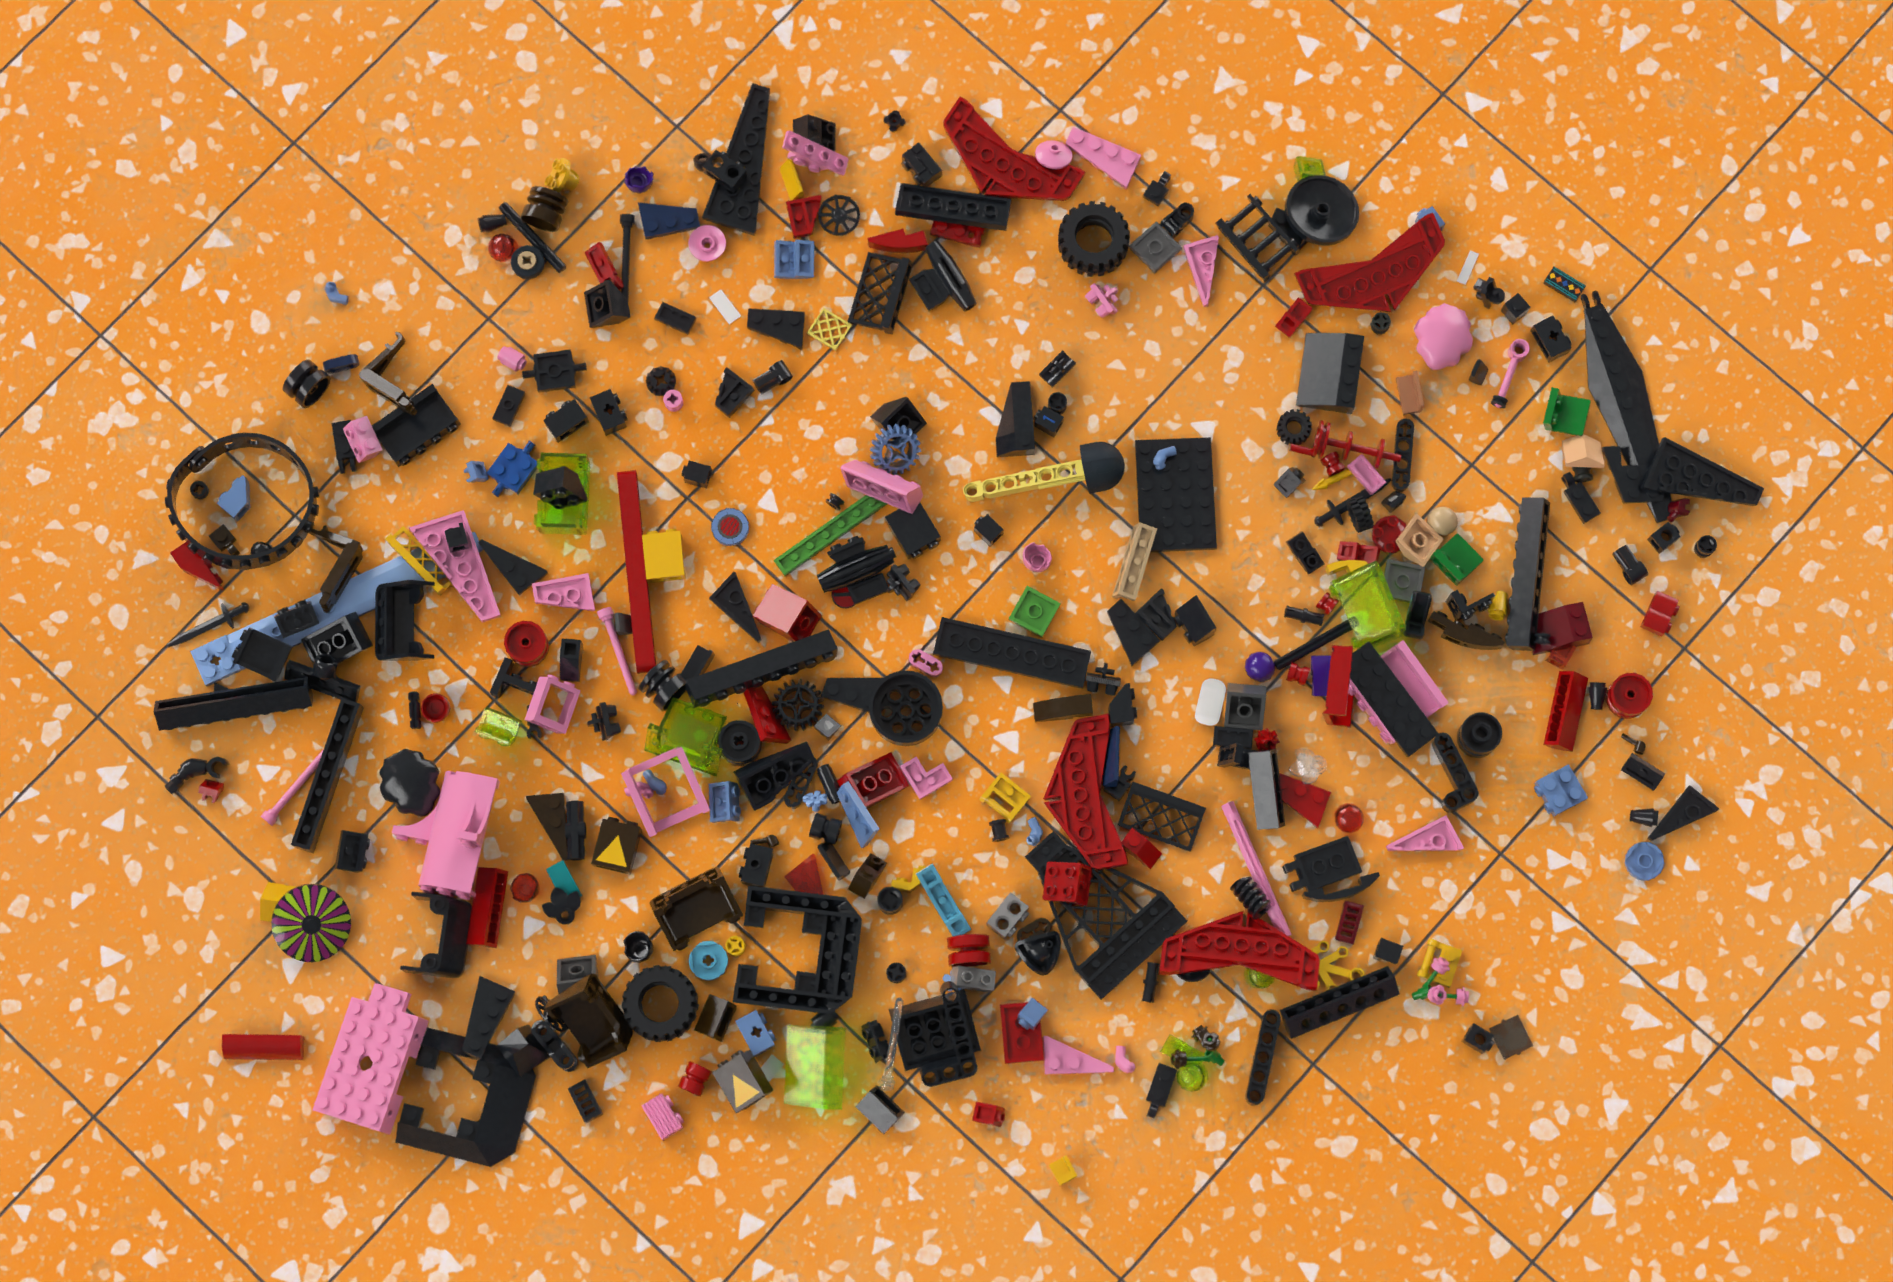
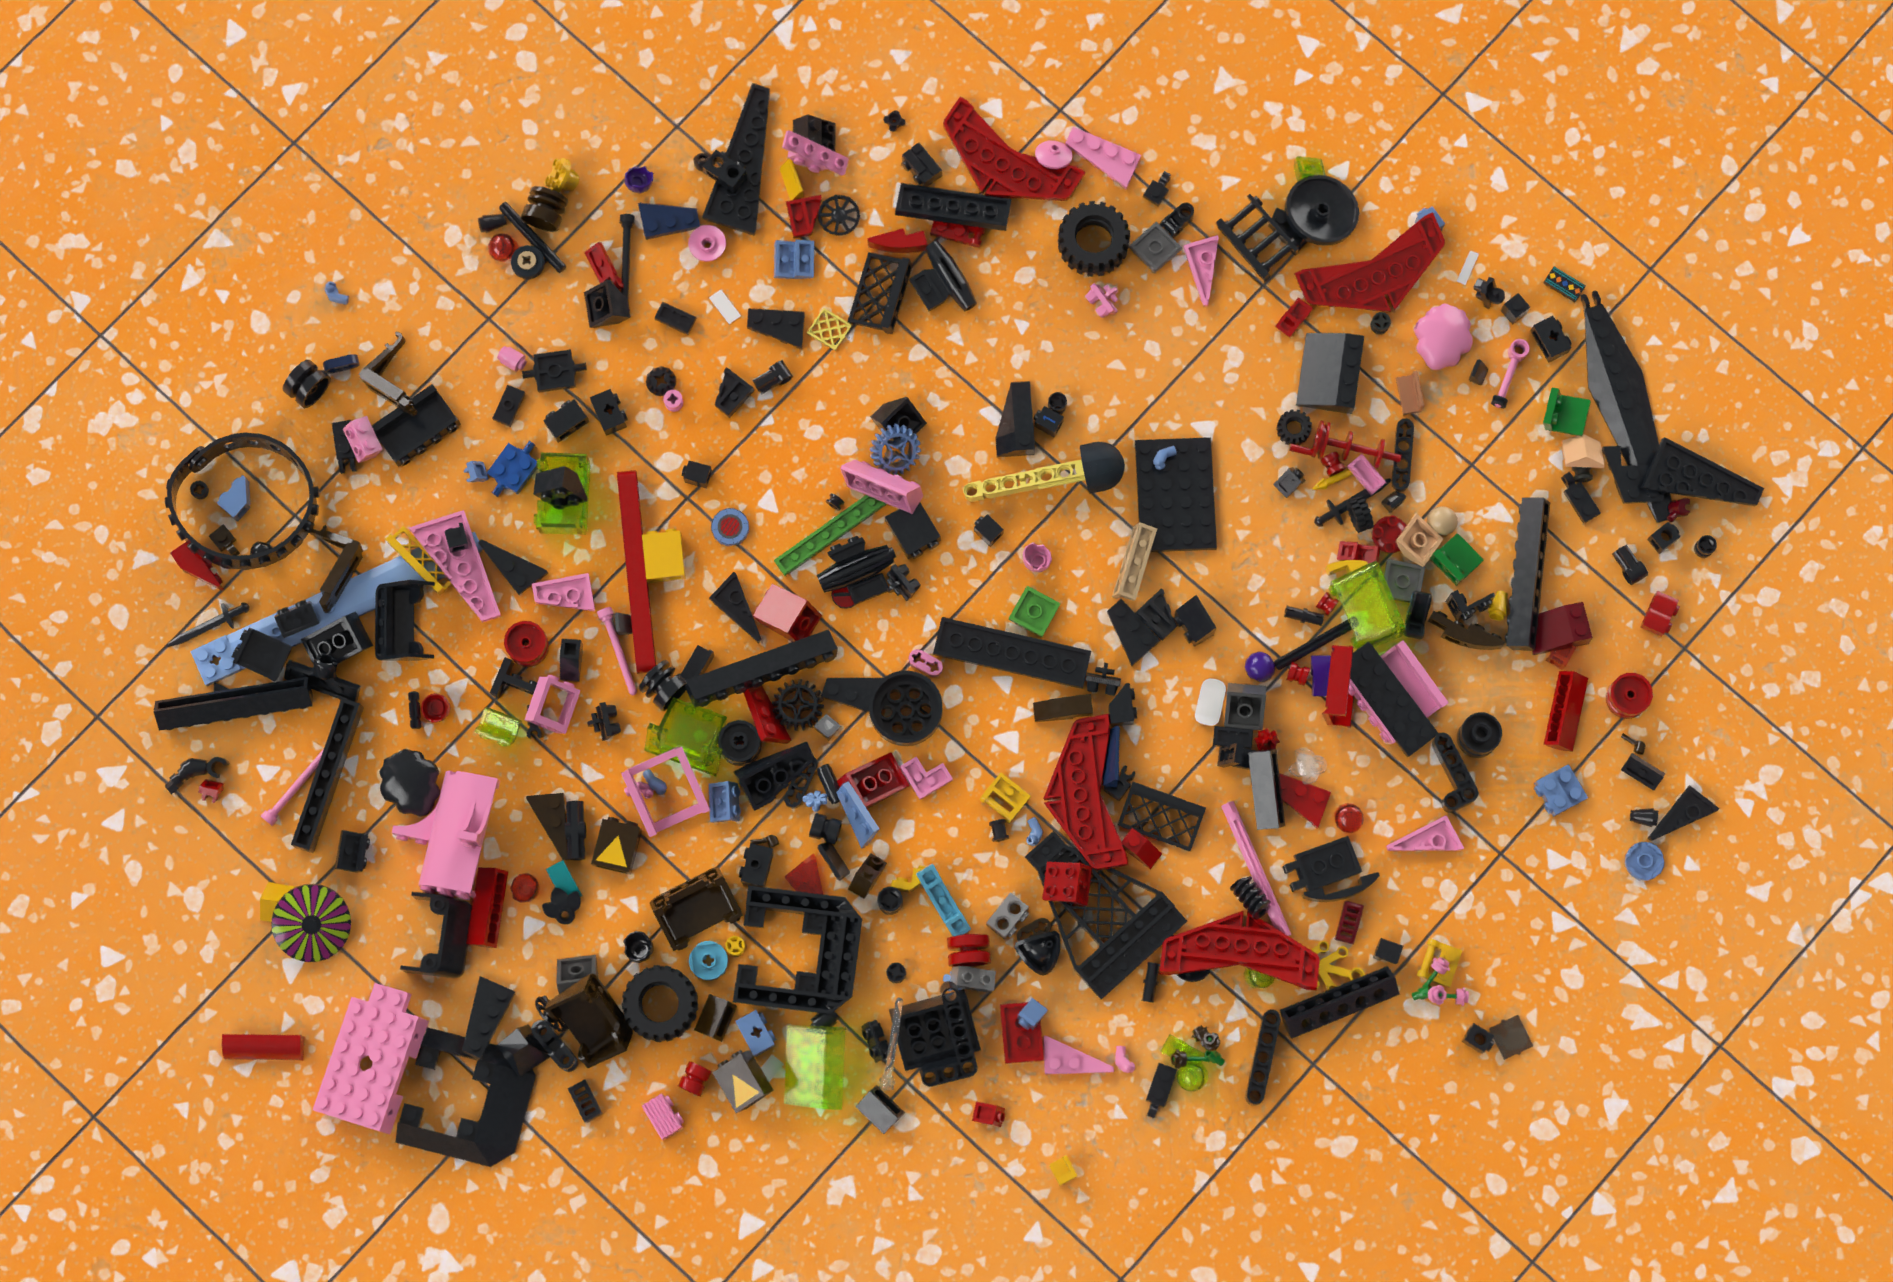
black hips [1039,350,1076,388] -> none
black slope [1286,532,1324,574] -> none
black bush [1533,633,1551,645] -> none
black cone [1588,682,1607,710] -> none

